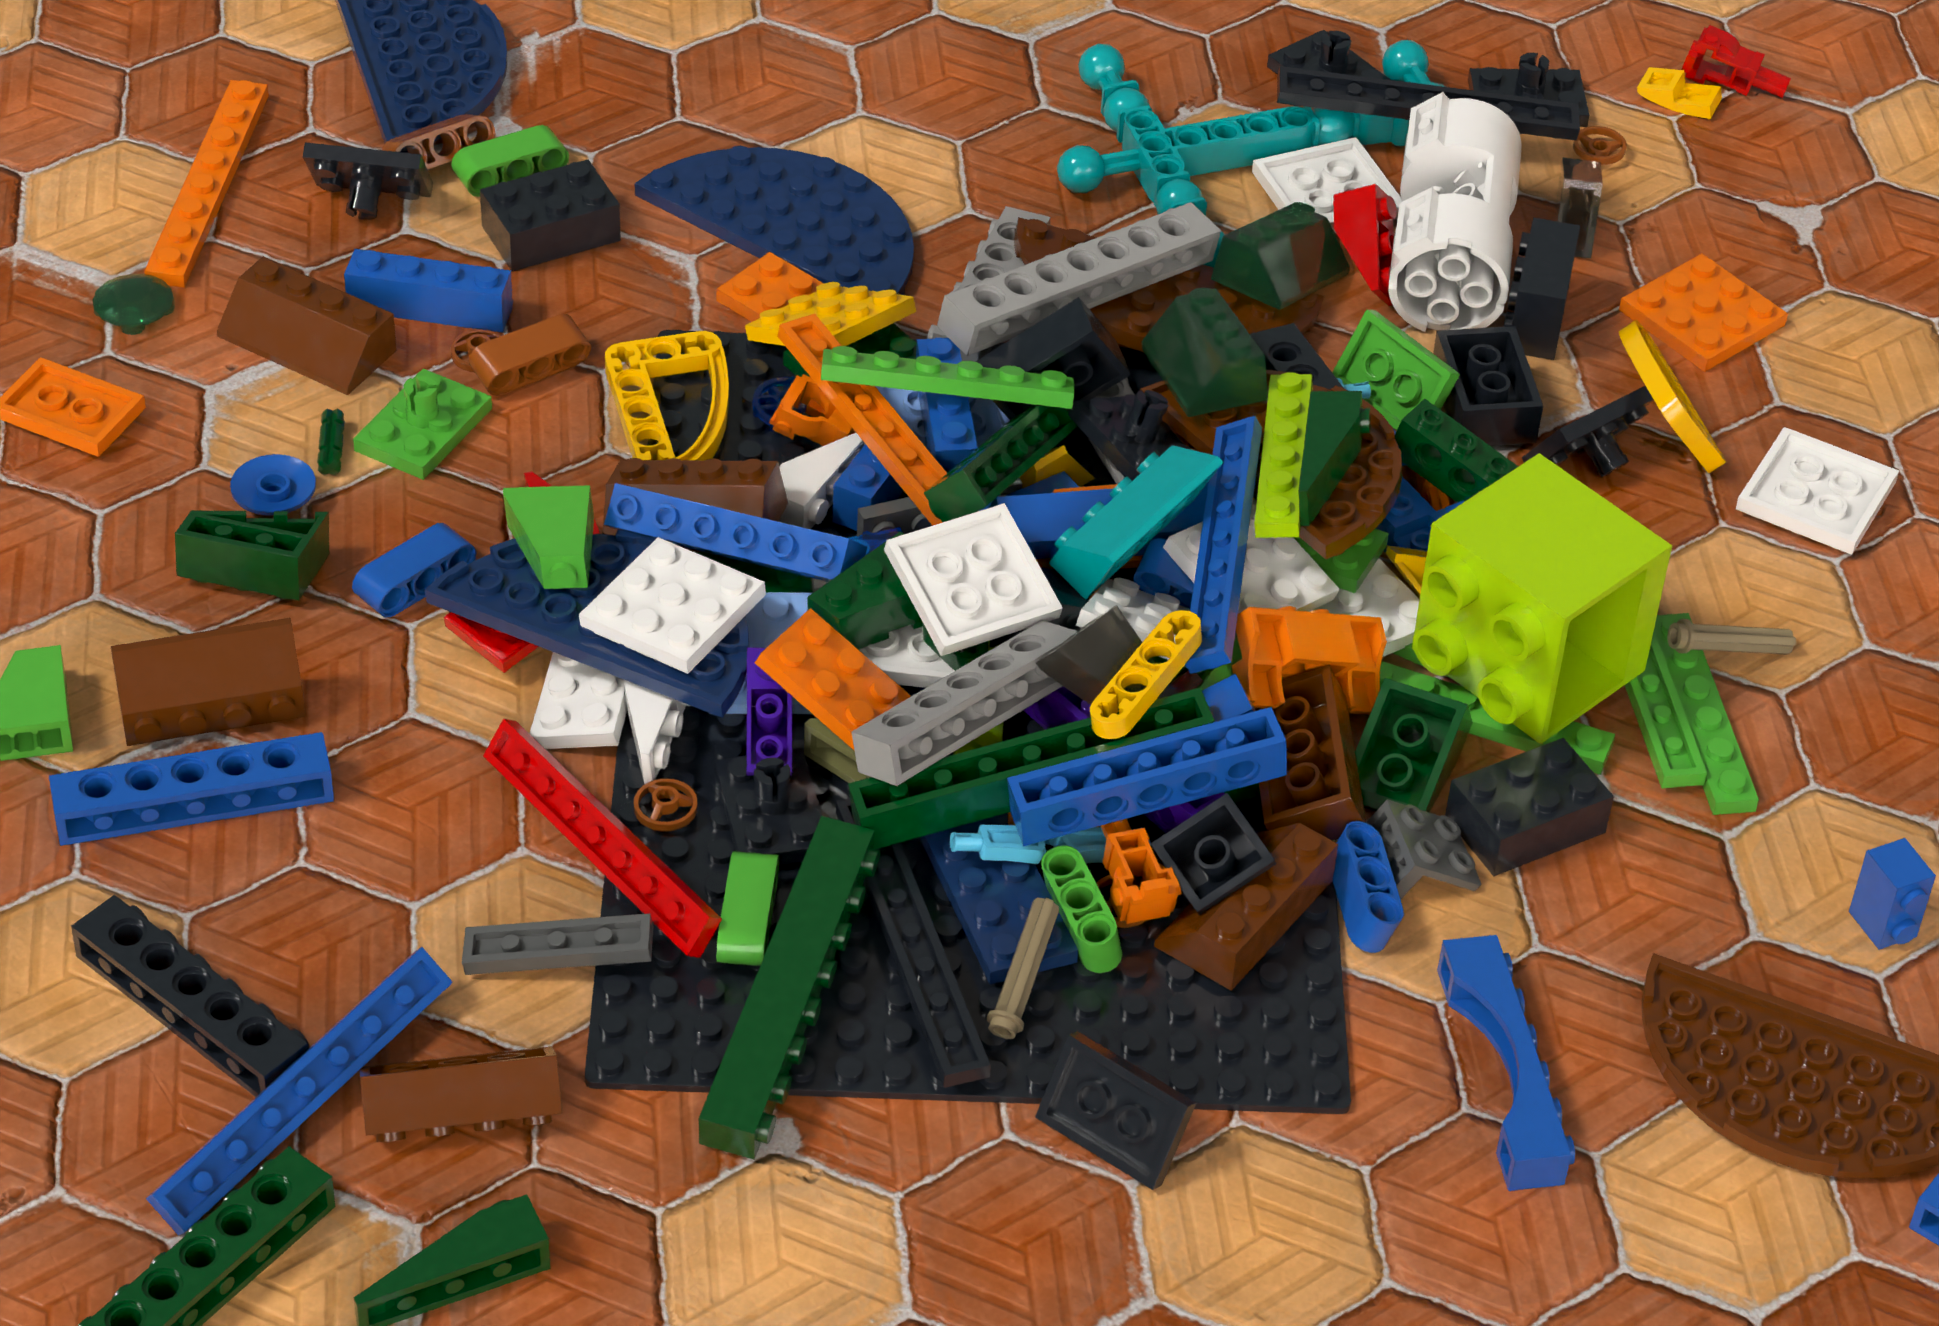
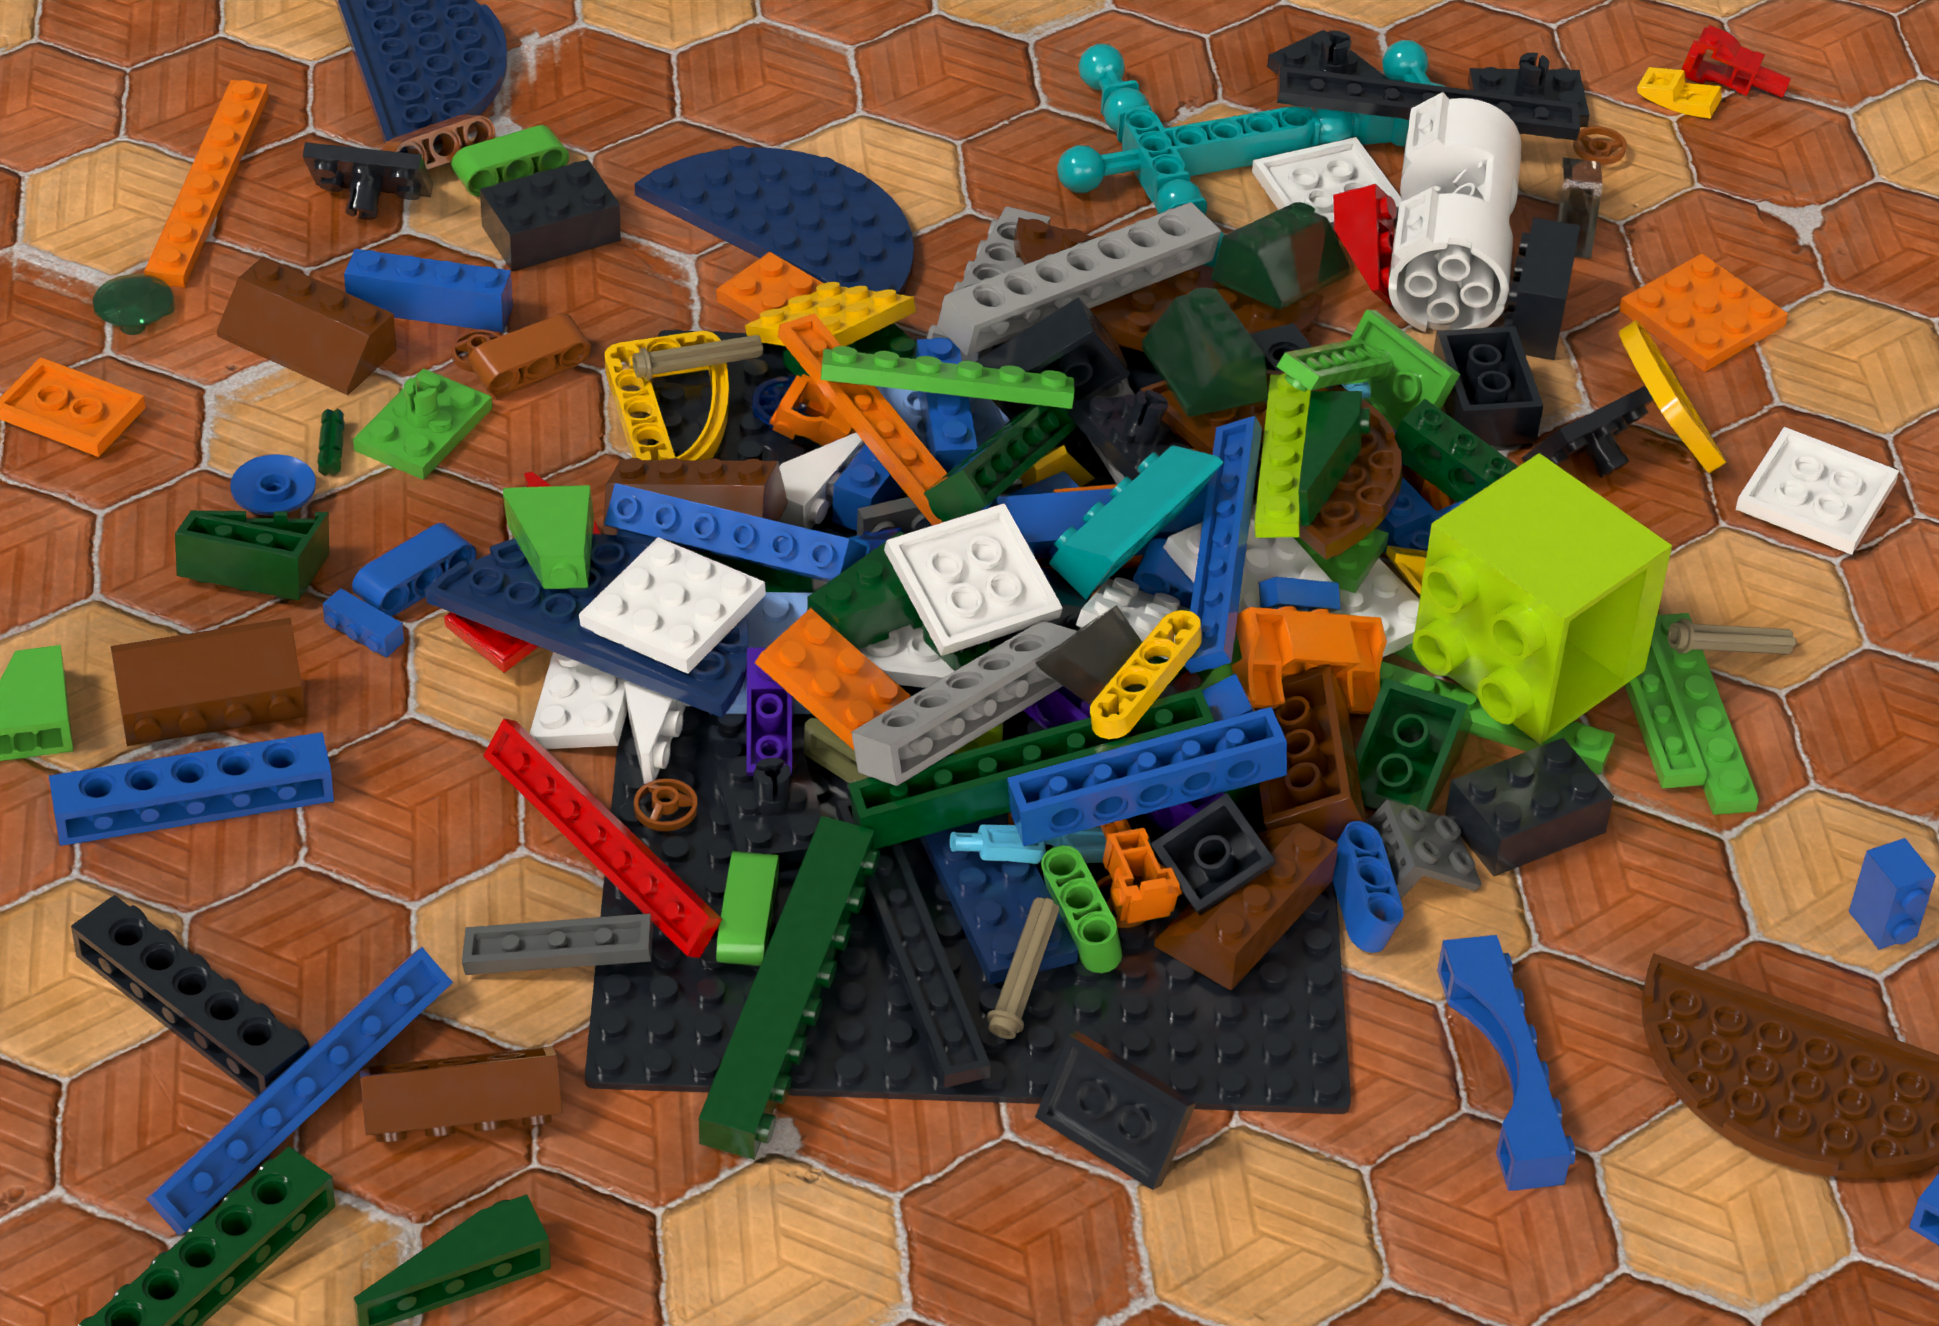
none -> blue piece [323,588,404,658]
none -> dark tan axle [632,335,763,381]
none -> blue piece [1258,577,1341,613]
none -> bright green plate [1276,338,1391,392]

